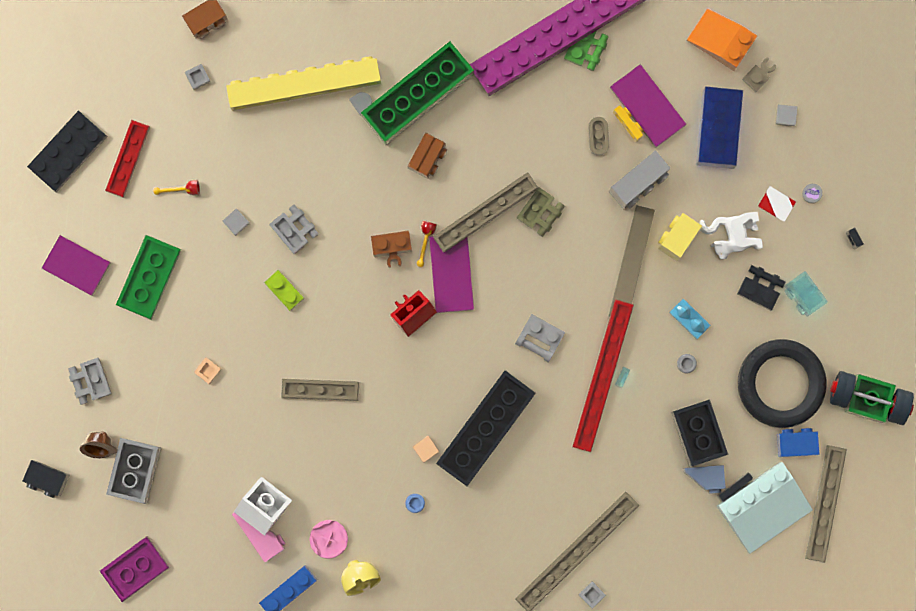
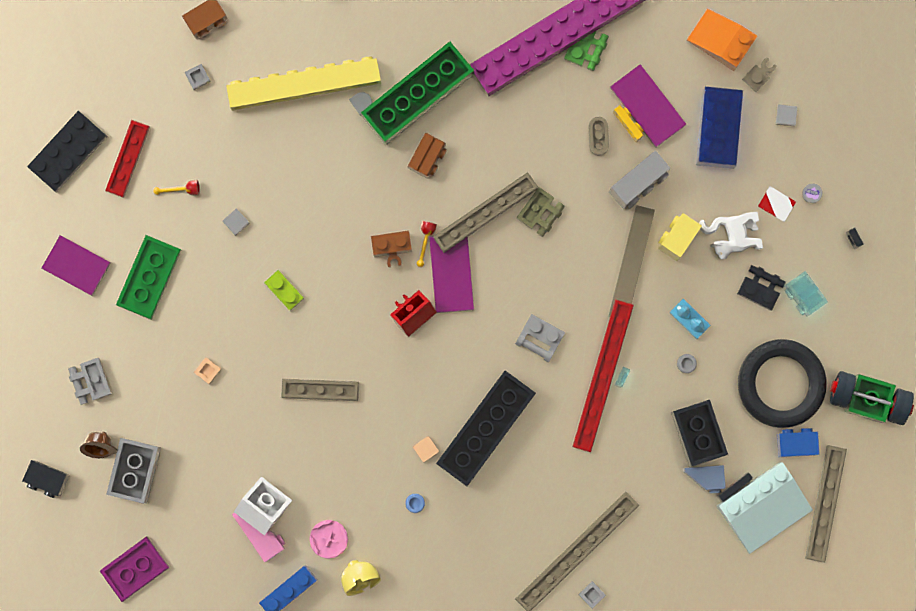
light grey plate [269,204,319,254] -> none

